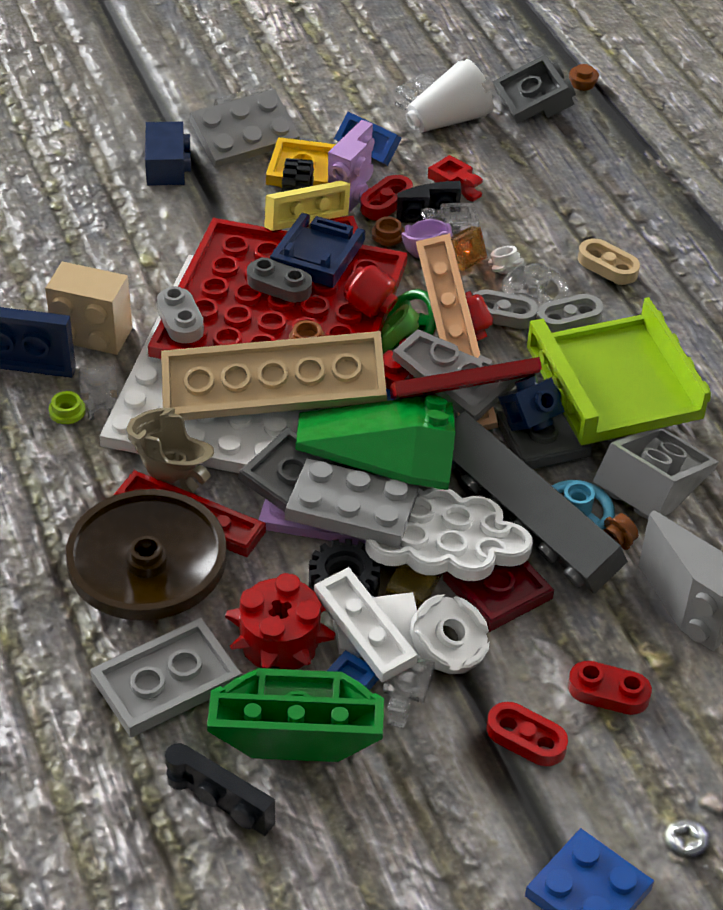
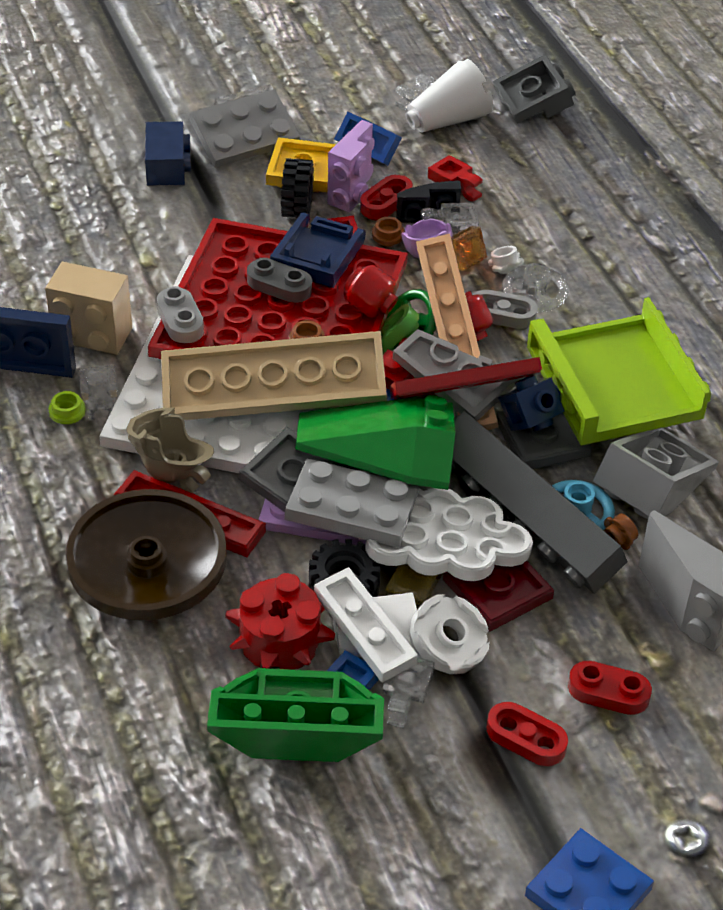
light grey plate [90,618,242,738] -> none
black plate [165,743,275,836] -> none
light yellow plate [264,180,350,231] -> none
light grey plate [537,294,603,333] -> none
dark orange plate [569,64,599,91] -> none
tan plate [578,239,640,285] -> none

